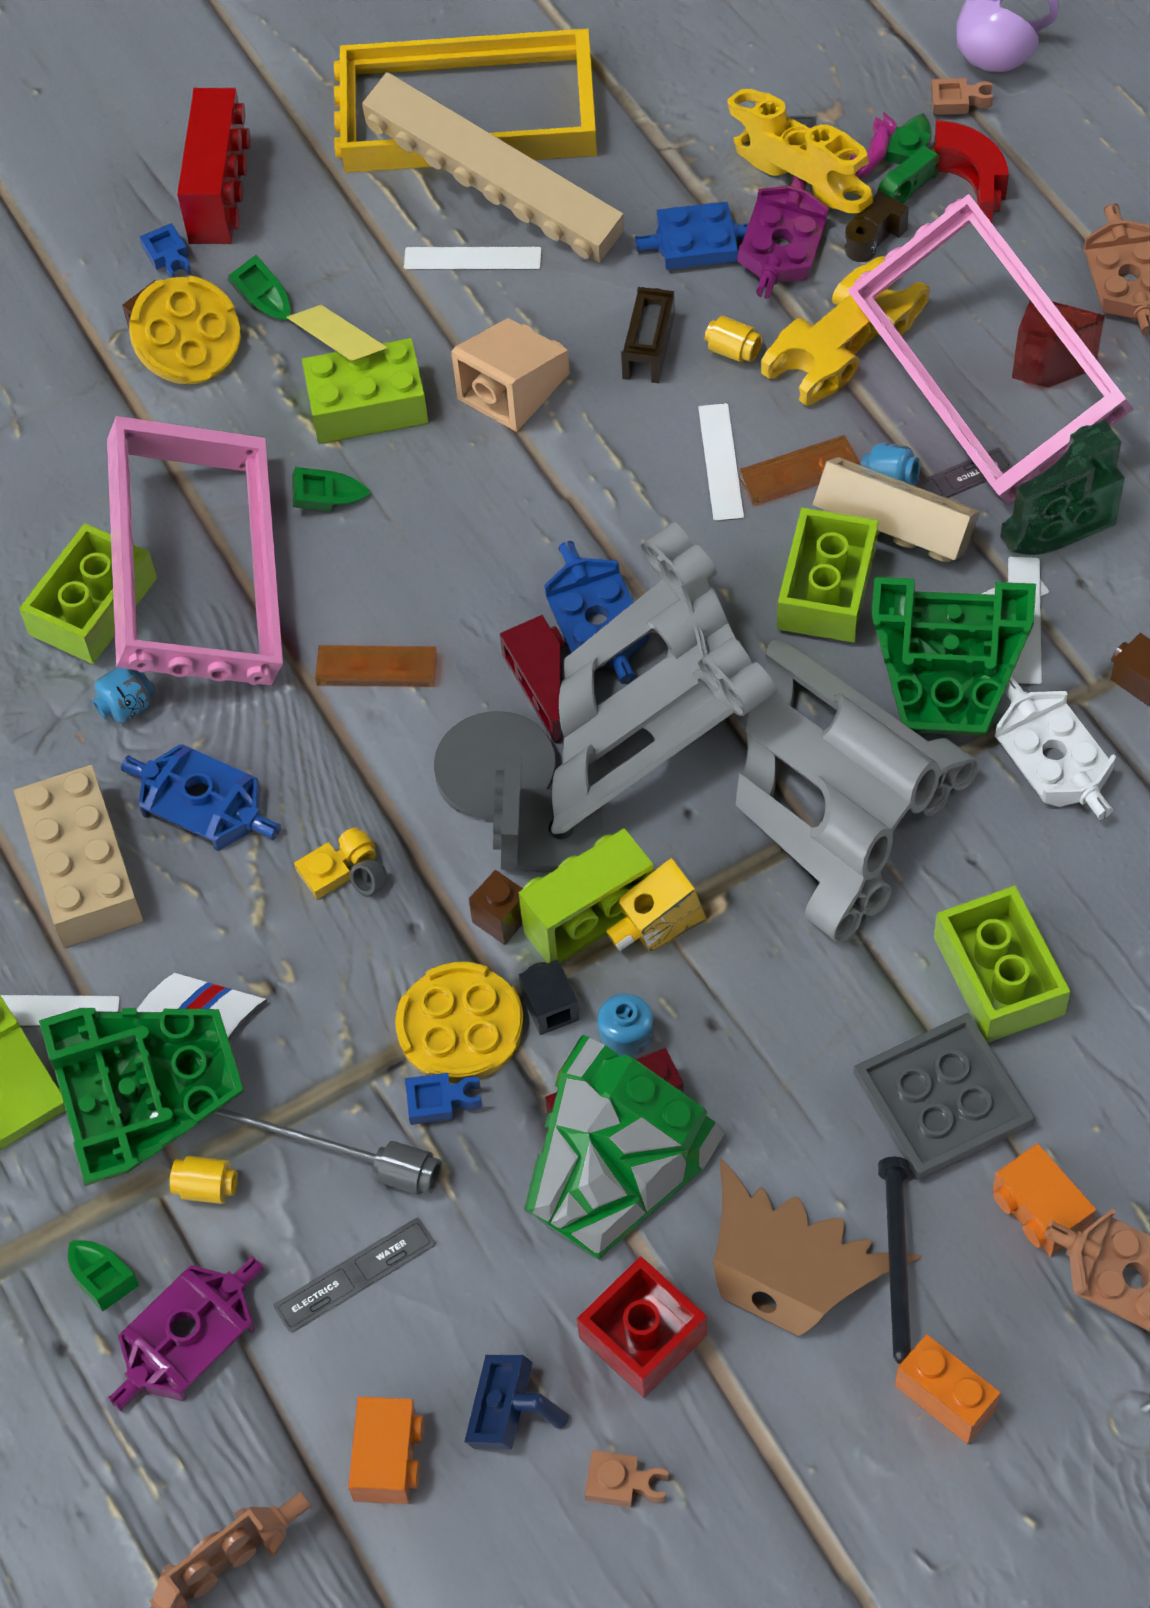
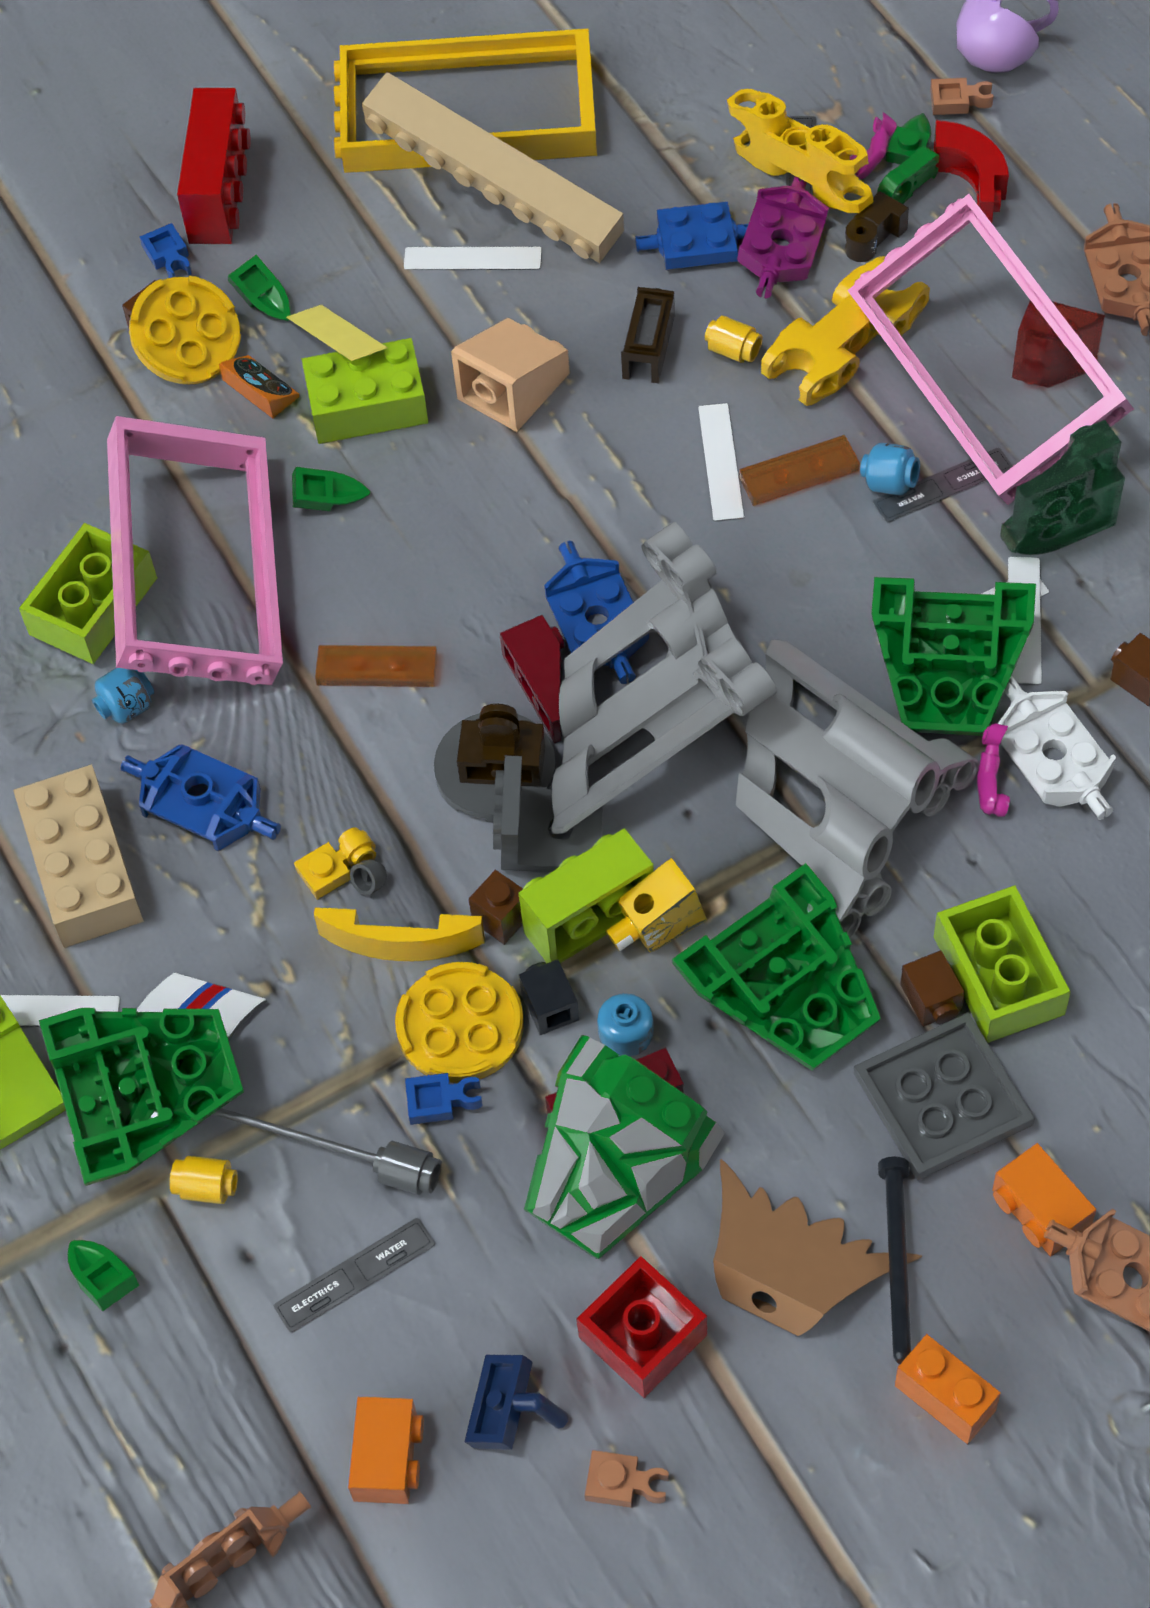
magenta plate [107,1256,264,1412] -> none
lime brick [777,507,879,643] -> none
tan brick [812,457,980,562] -> none
none -> slope [219,355,300,419]
none -> yellow slope [314,907,485,961]
none -> dark brown brick [457,703,545,787]
none -> green wedge [672,863,881,1071]
none -> reddish brown brick [900,950,965,1027]
none -> dark pink arm [977,723,1010,817]

